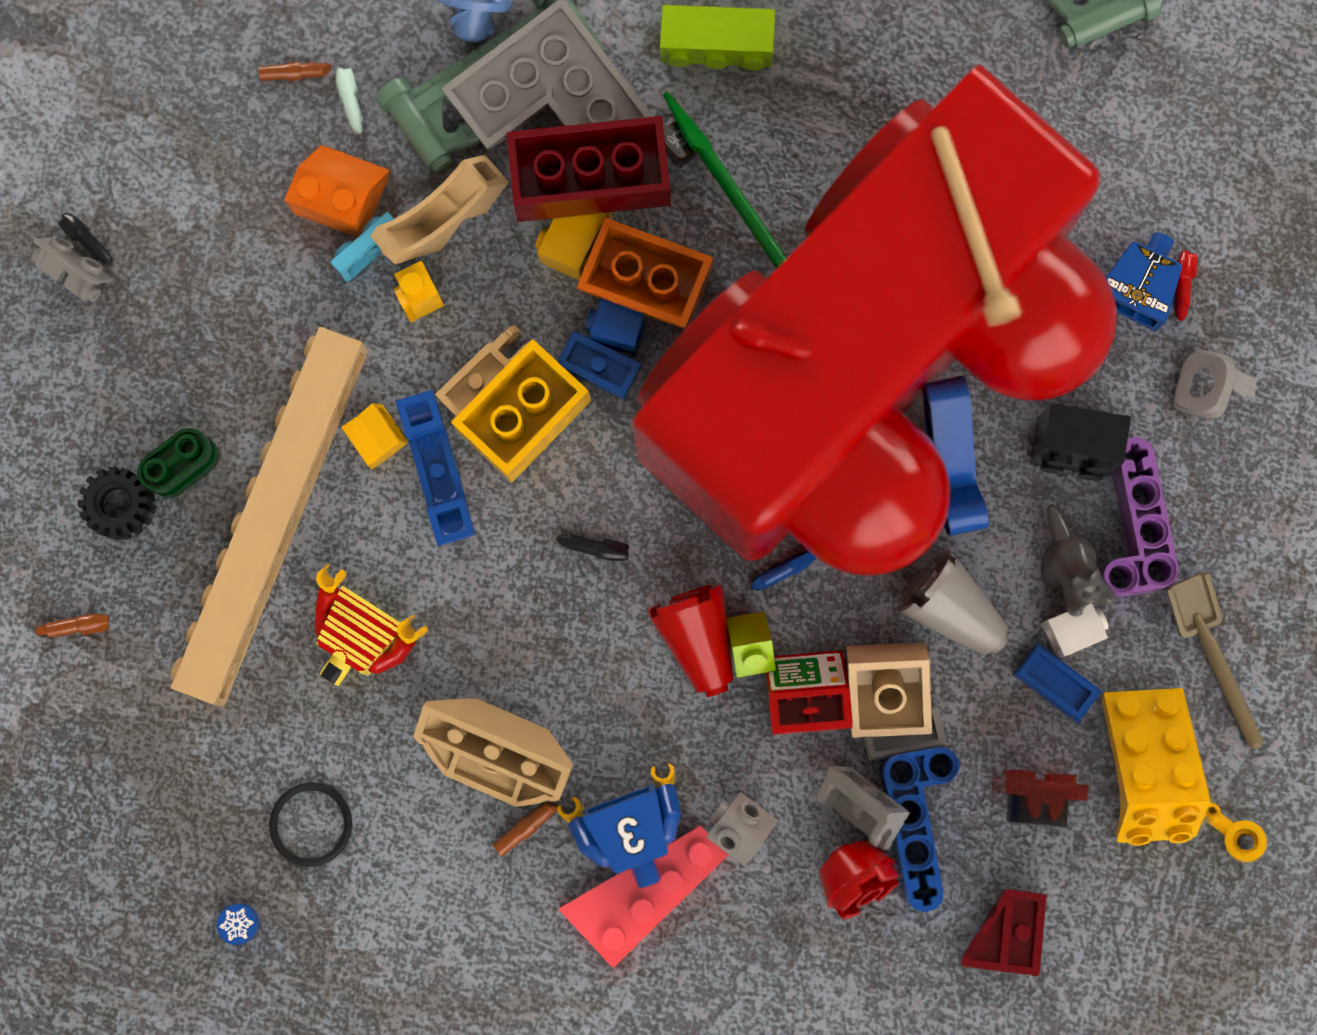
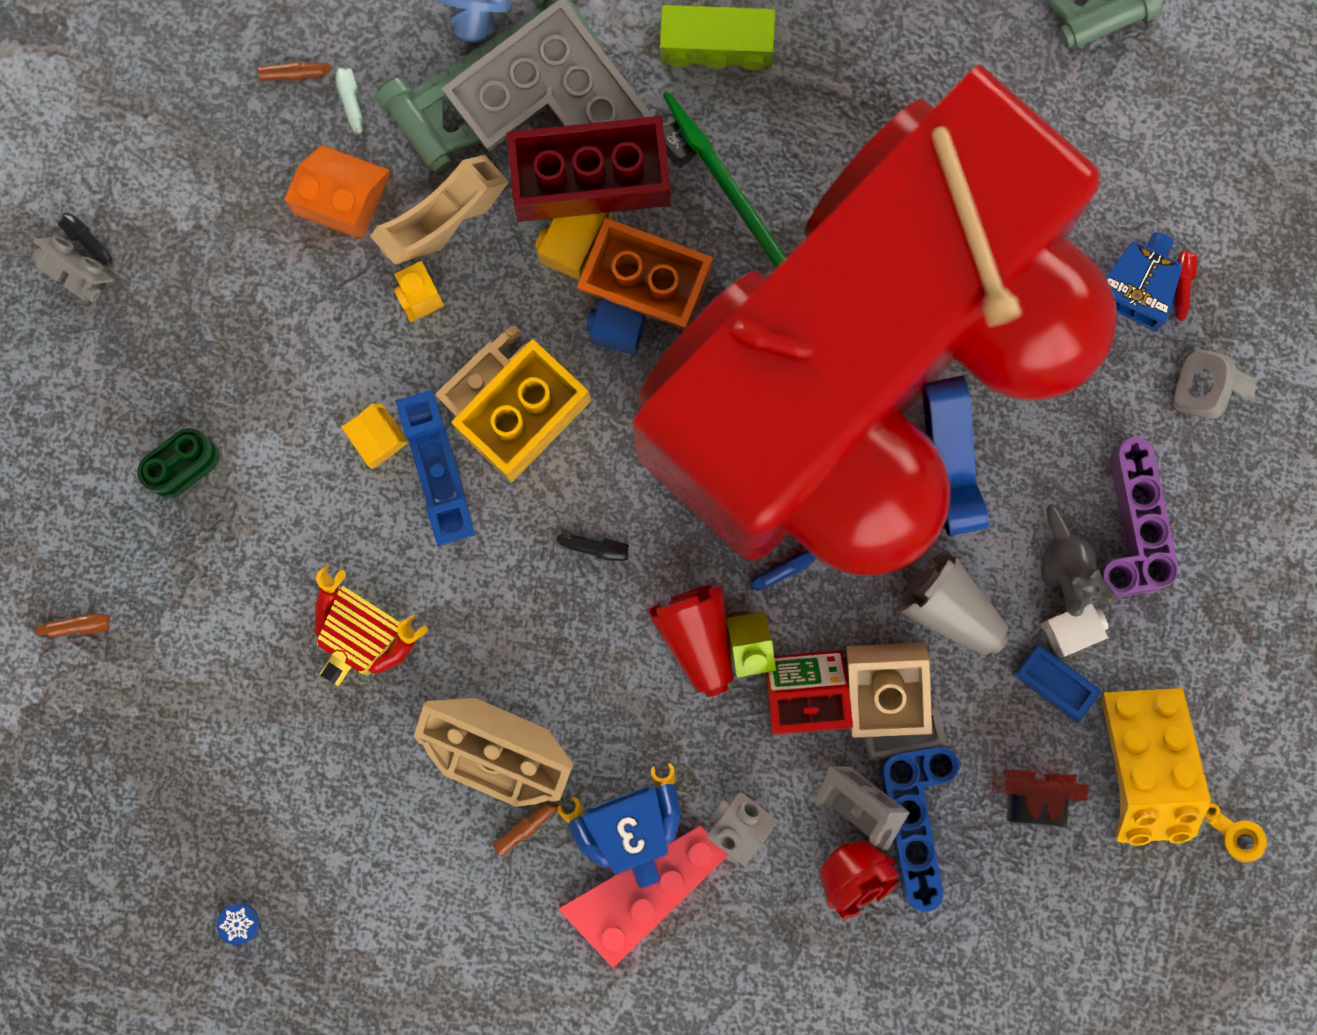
black tyre [78,467,156,540] -> none
tan brick [170,326,369,707] -> none
black tyre [269,782,352,867] -> none
medium azure plate [330,212,394,283] -> none
blue plate [557,330,642,401] -> none
dark red wing [959,888,1047,977] -> none
black brick [1030,403,1131,481] -> none
dark tan piece [1166,572,1263,749] -> none

